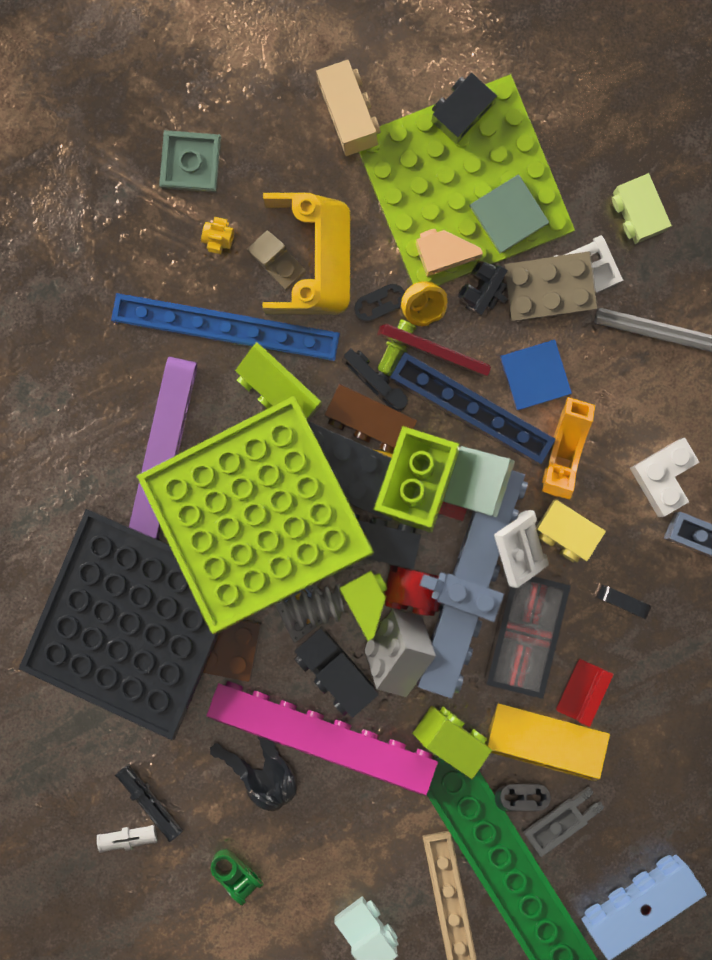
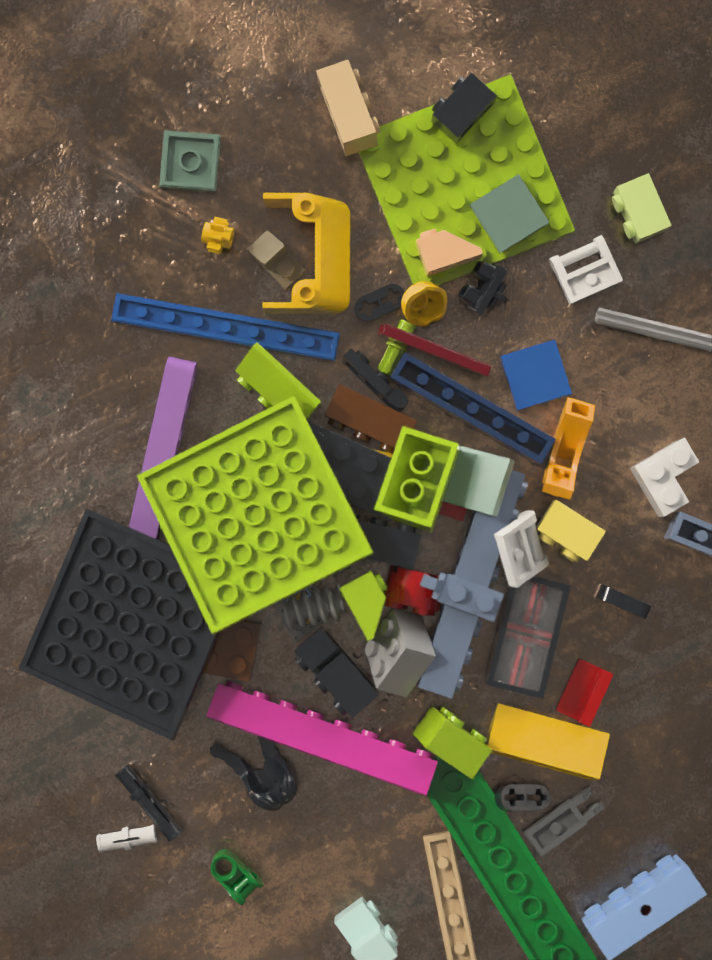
dark tan plate [505,251,598,321] -> none

